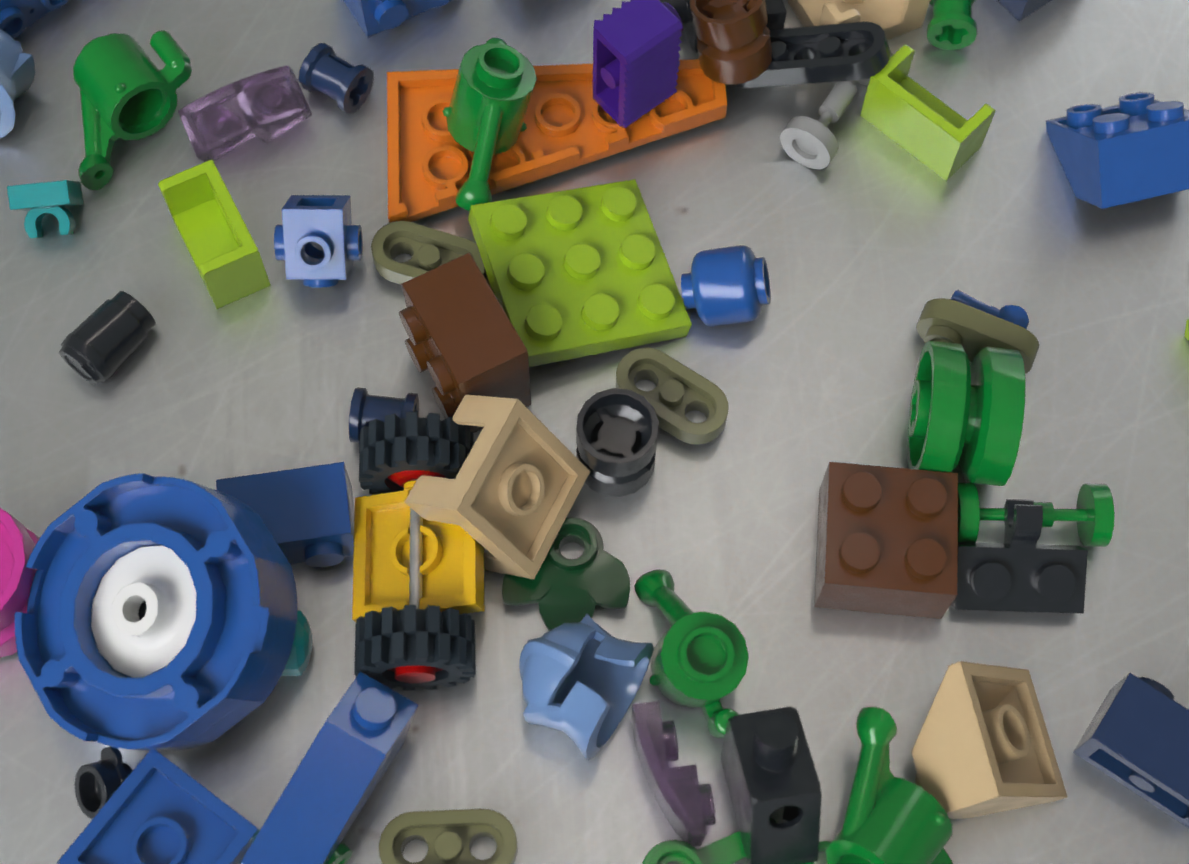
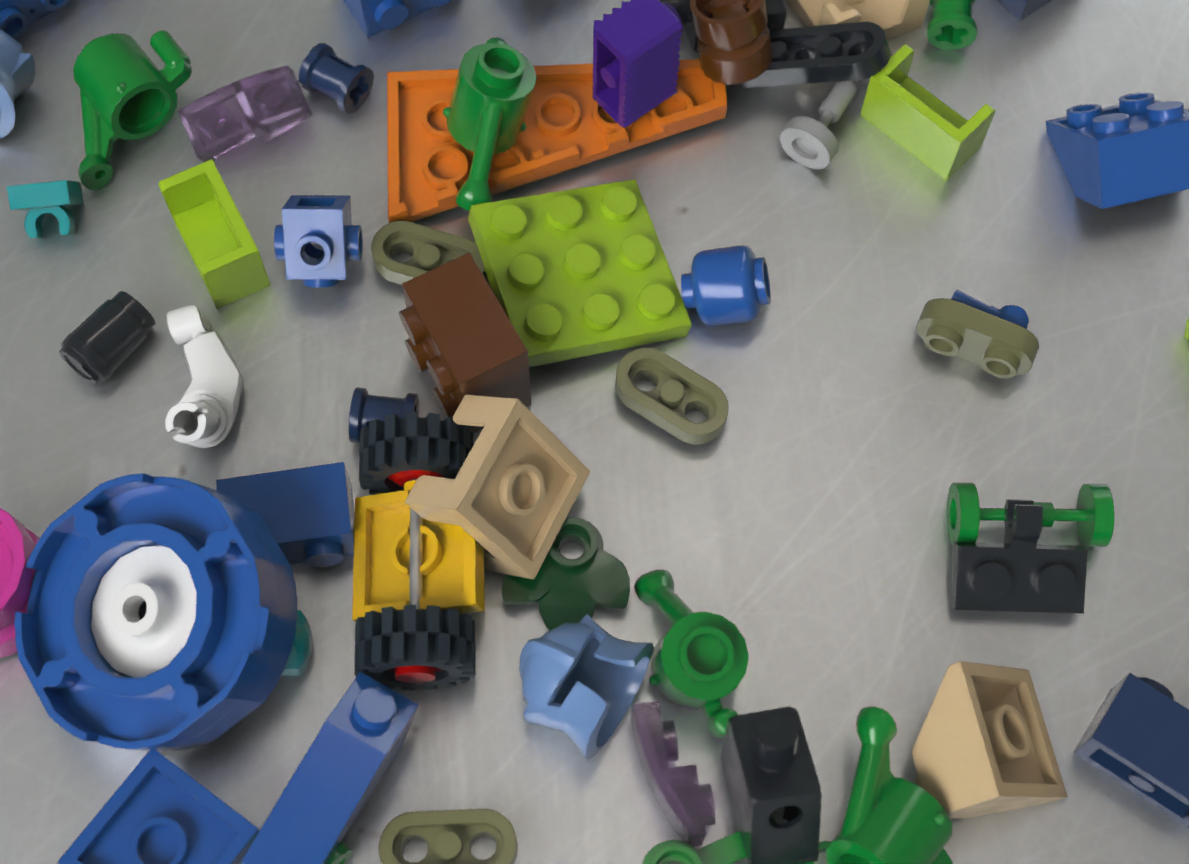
black plate [75,746,133,819] -> none
black wheel [576,388,659,497] -> none
reddish brown brick [814,462,958,619] -> none
green wheel [907,341,1026,486] -> none
none -> white arm [165,305,243,448]

